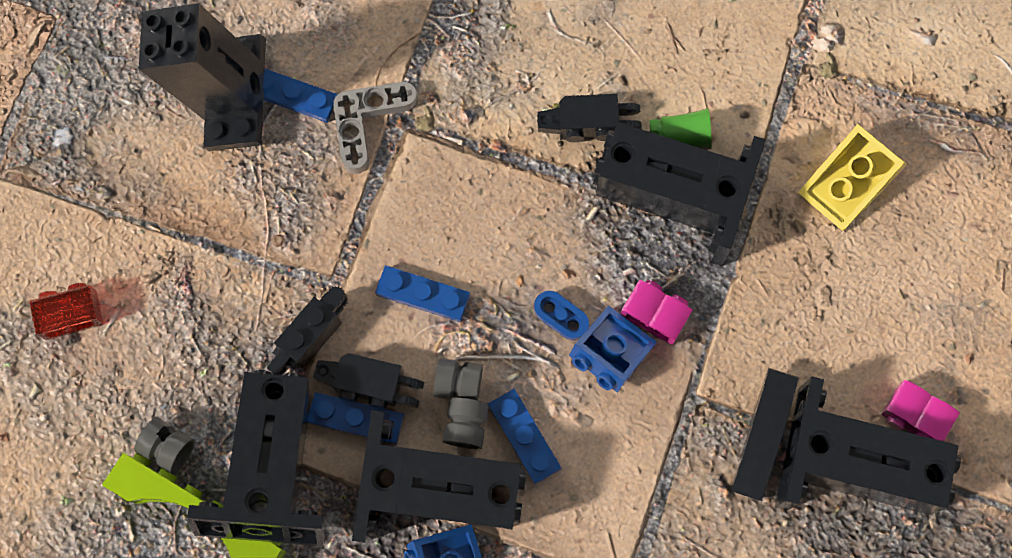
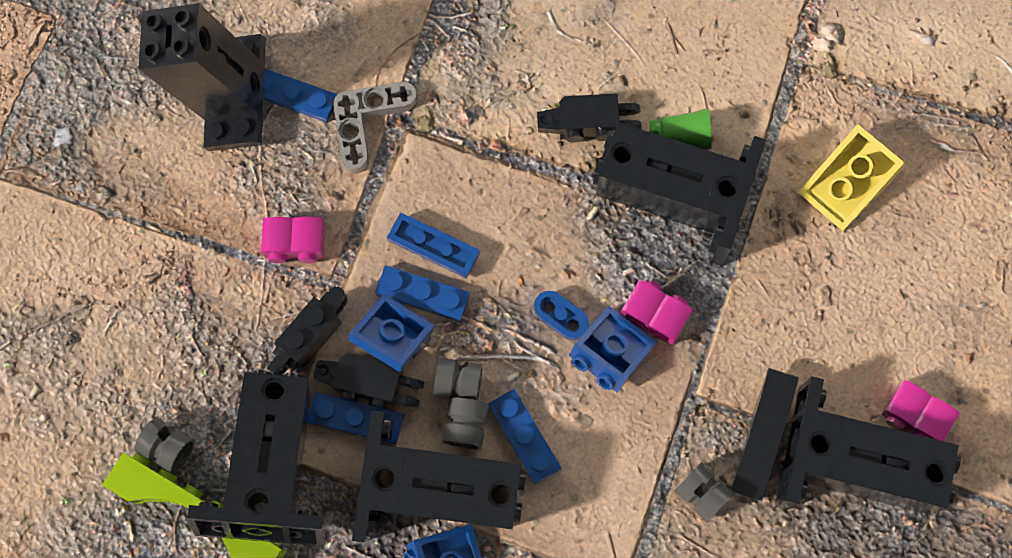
clear red brick [29,283,104,340] -> none
none -> dark pink brick [261,217,326,264]
none -> blue plate [348,294,434,372]
none -> blue plate [387,212,480,279]
none -> dark grey wheel [674,462,734,522]

